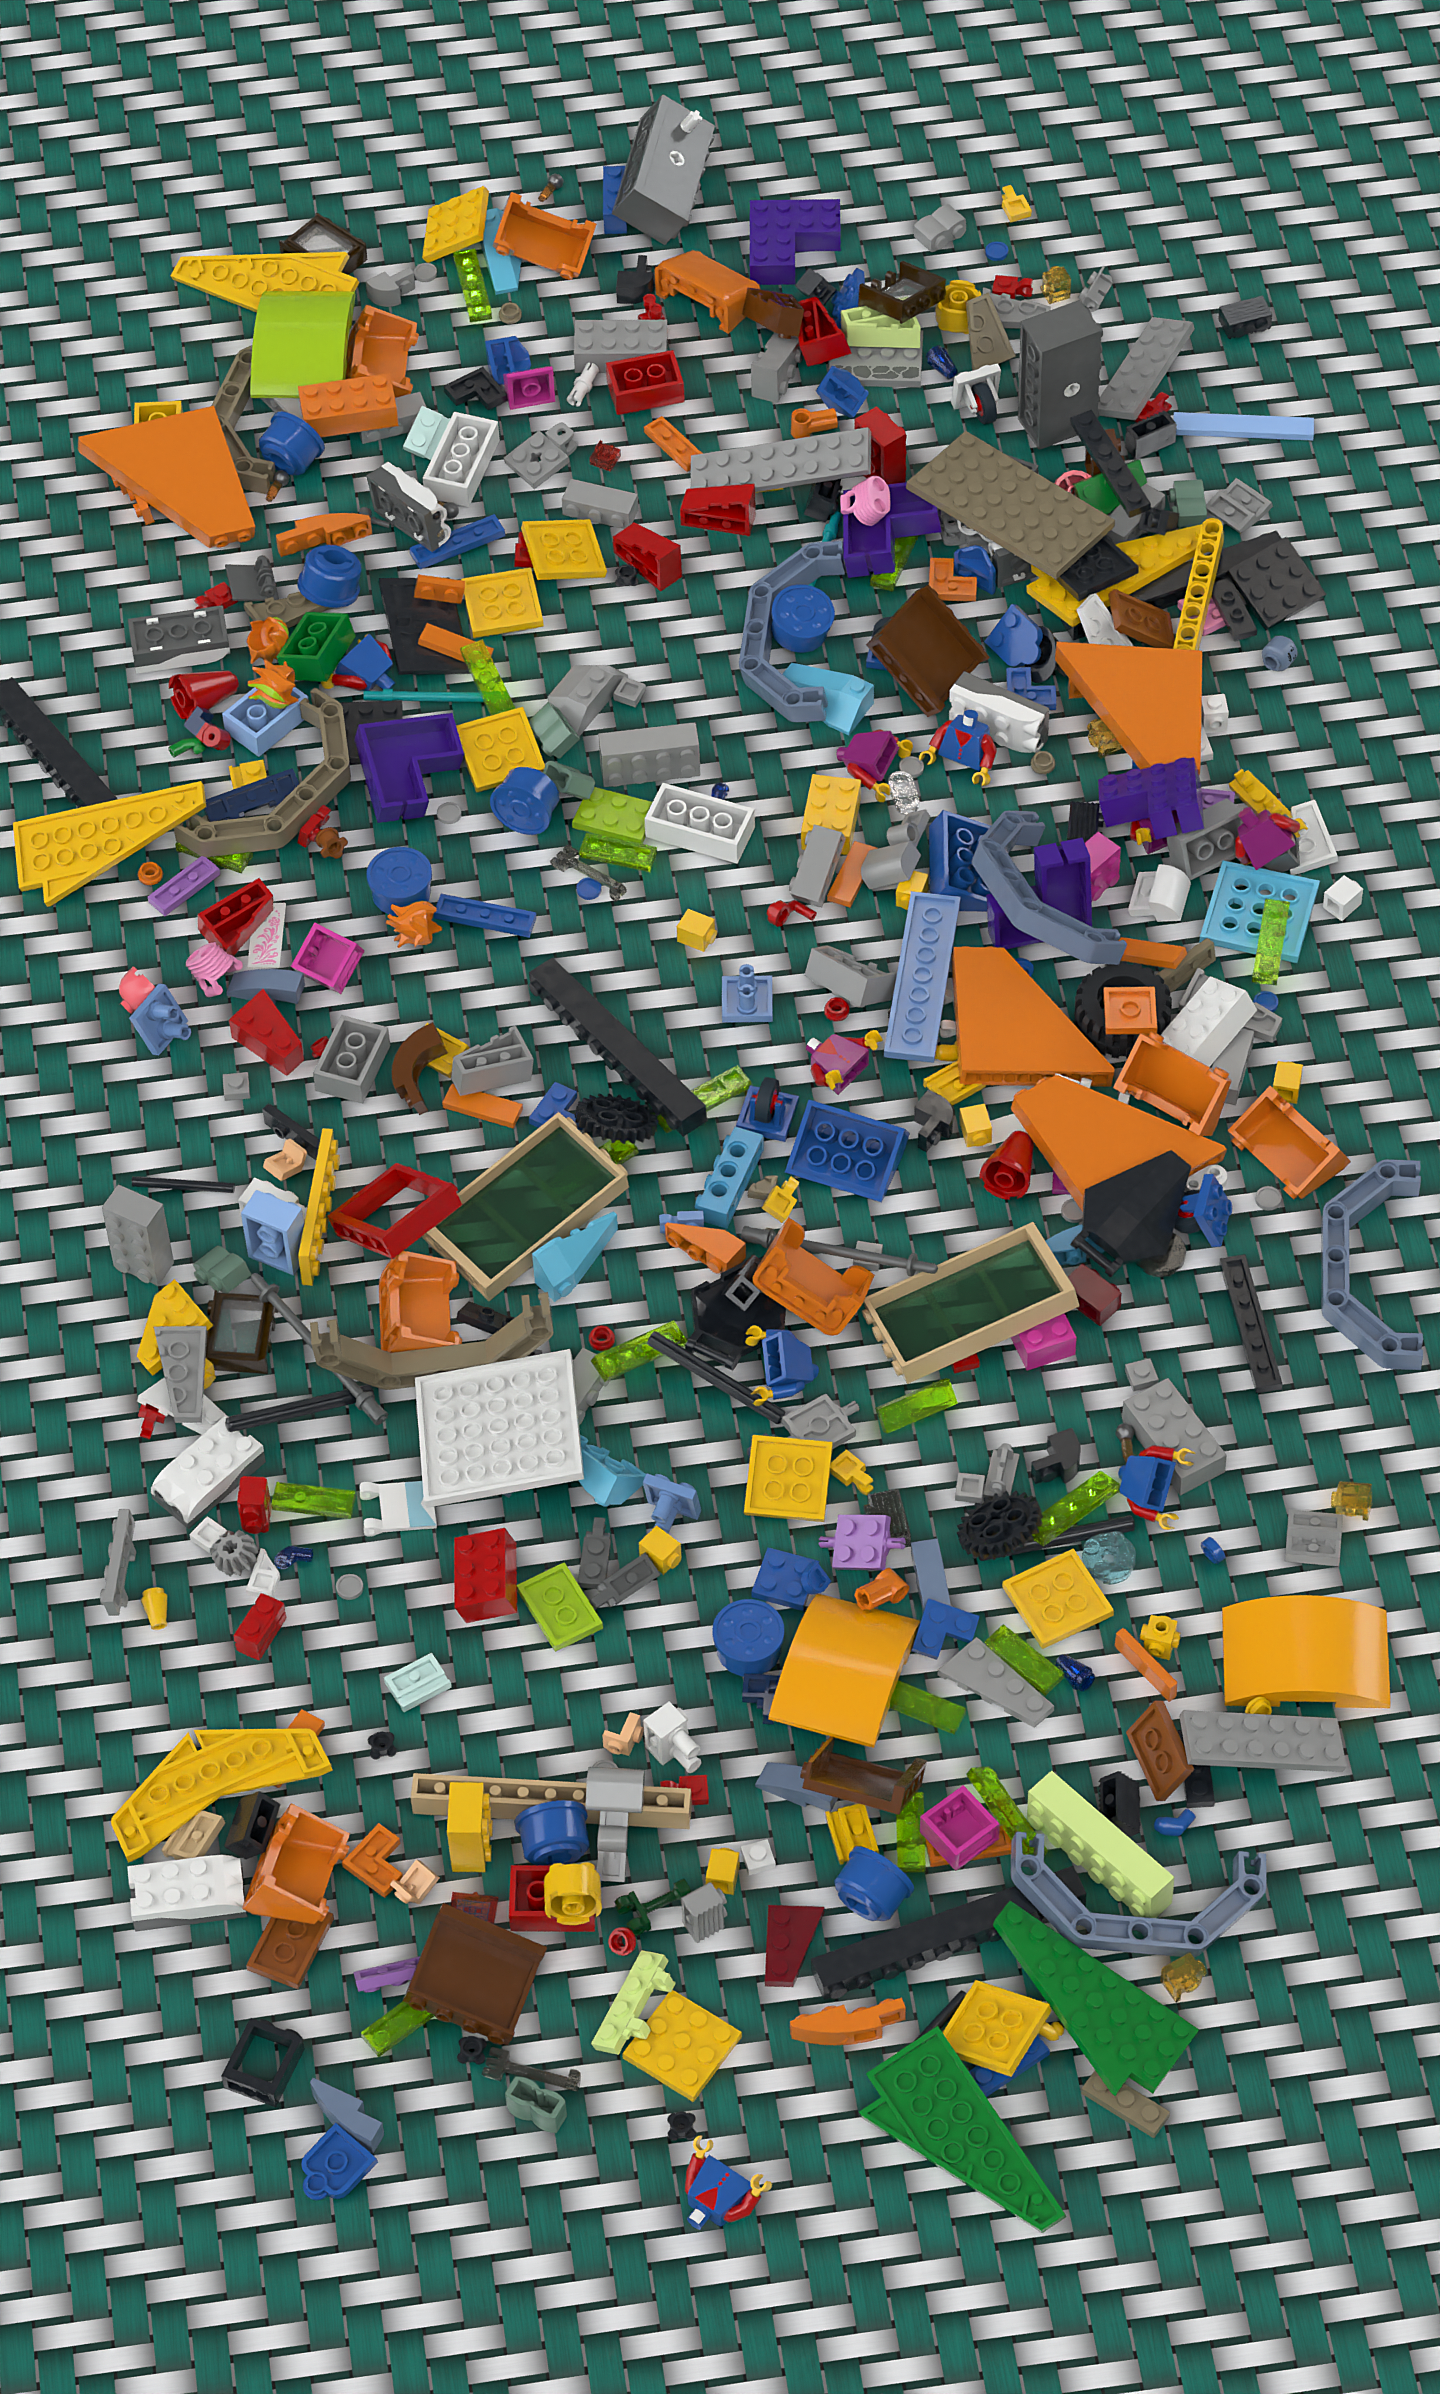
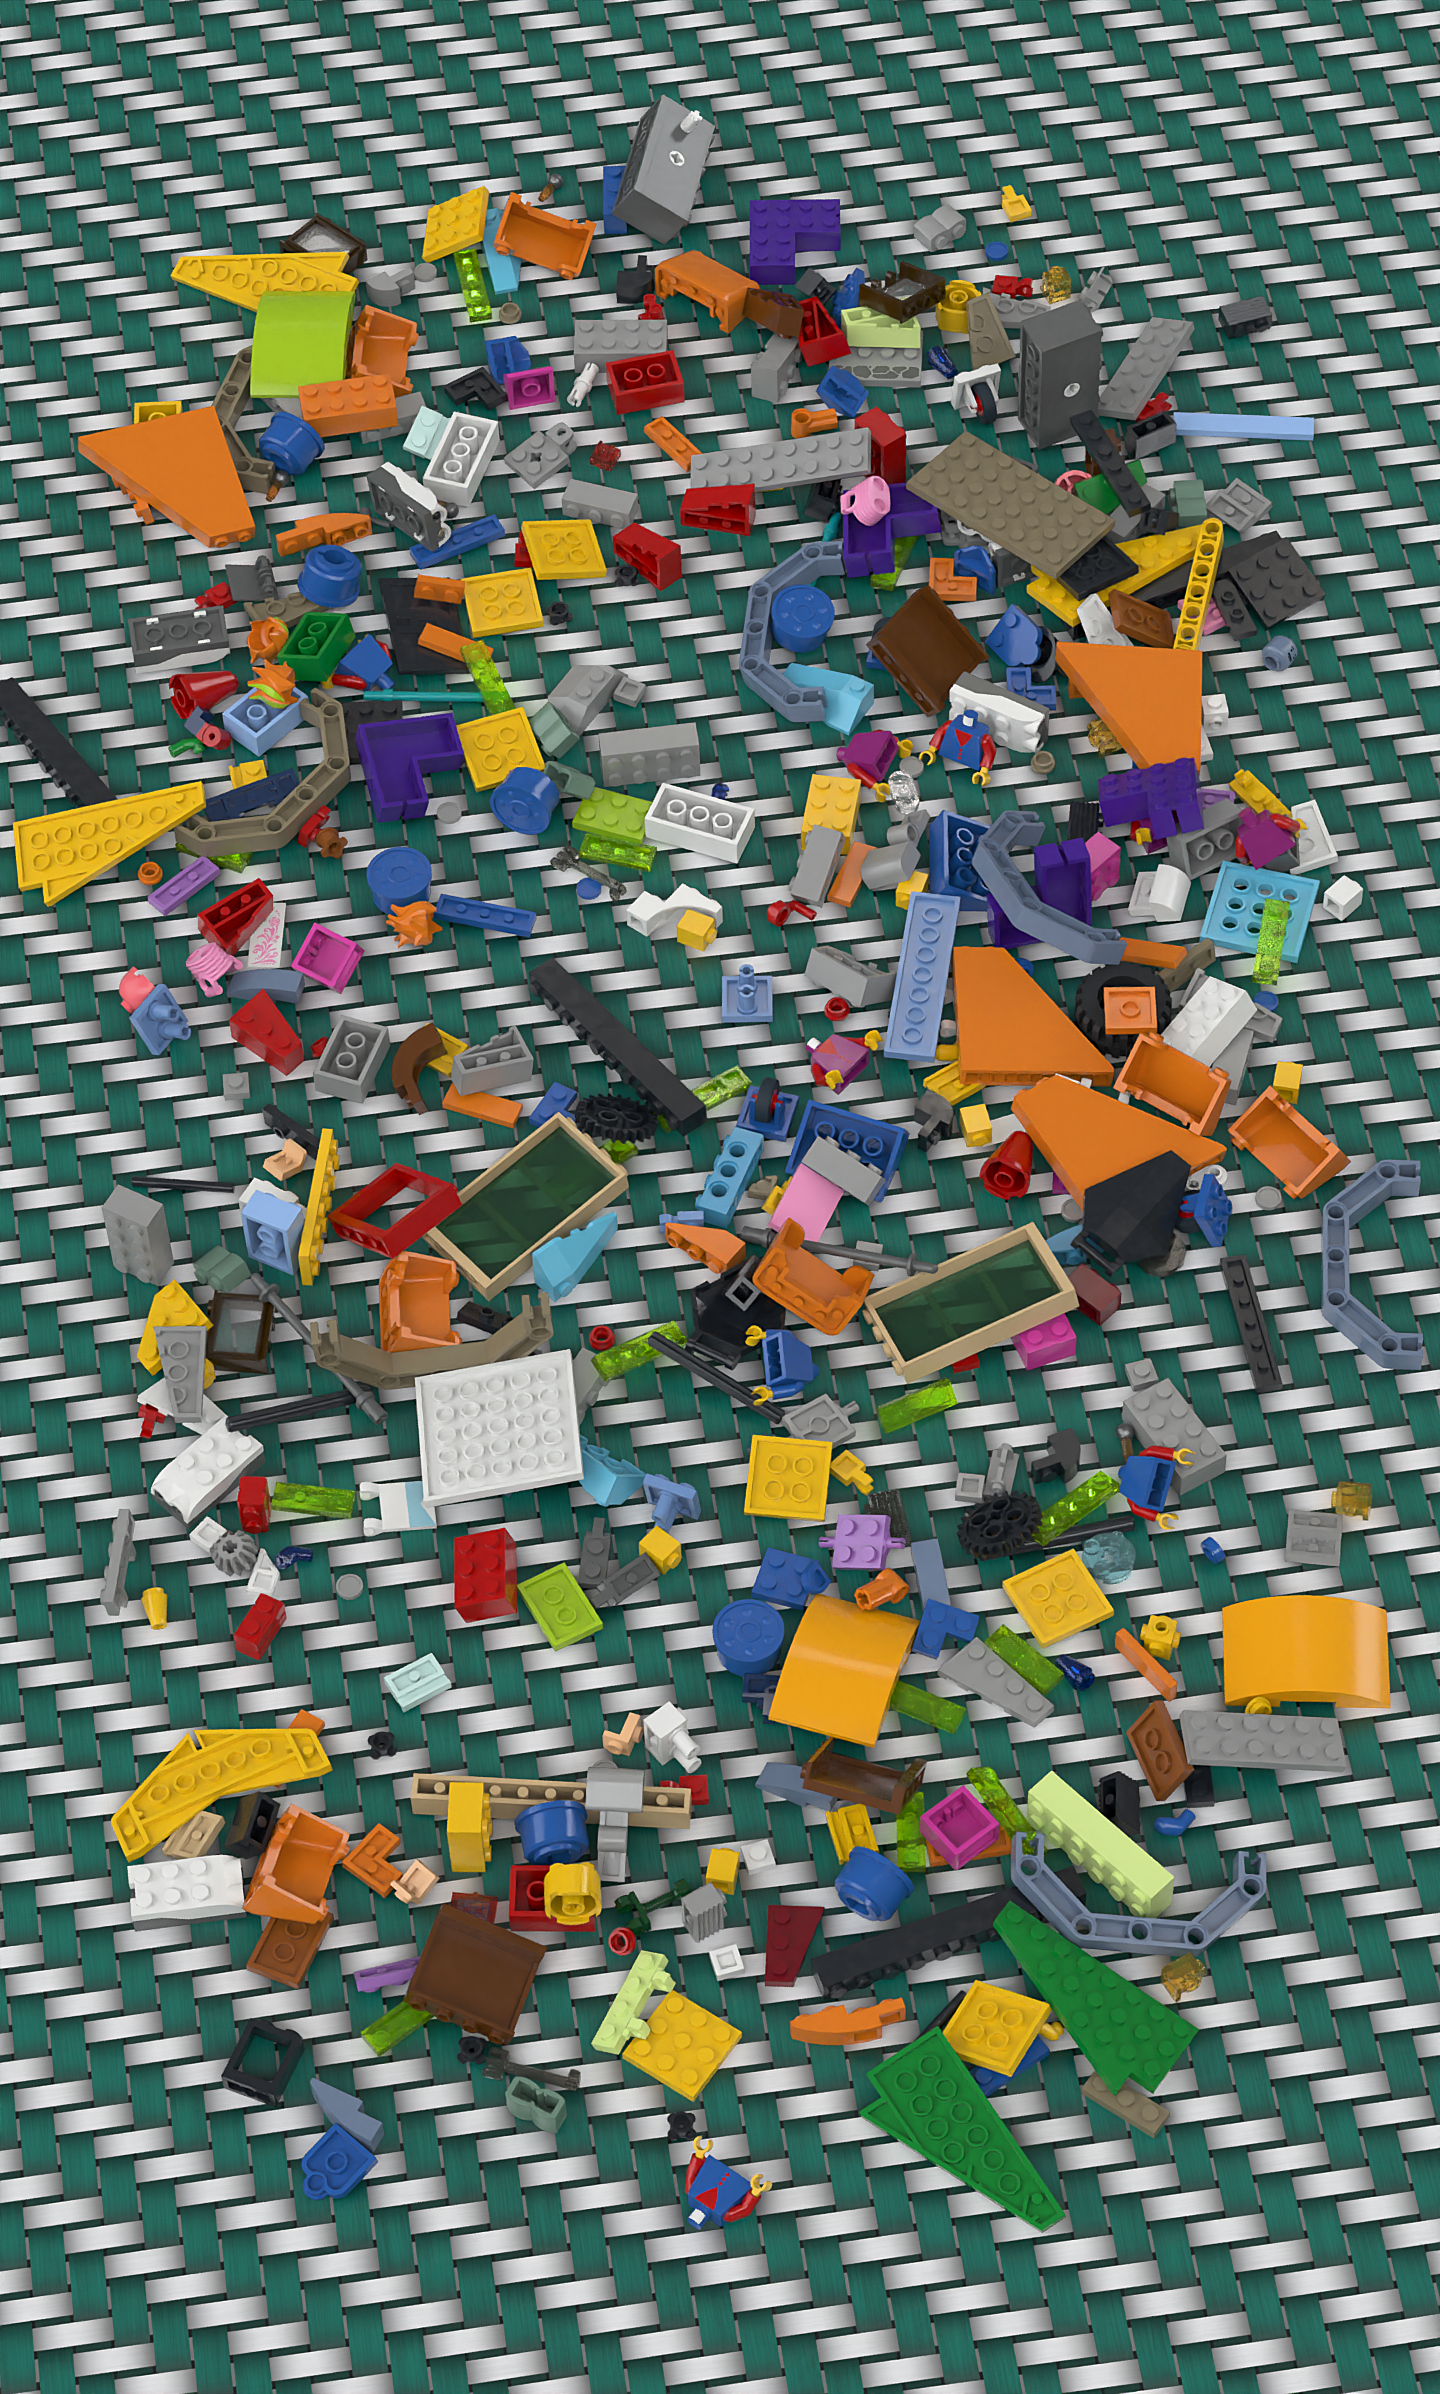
none -> black plate [546,601,573,625]
none -> white arch [627,883,723,936]
none -> white plate [709,1944,745,1981]
none -> bright pink tile [767,1163,844,1253]
none -> light grey brick [801,1136,886,1206]

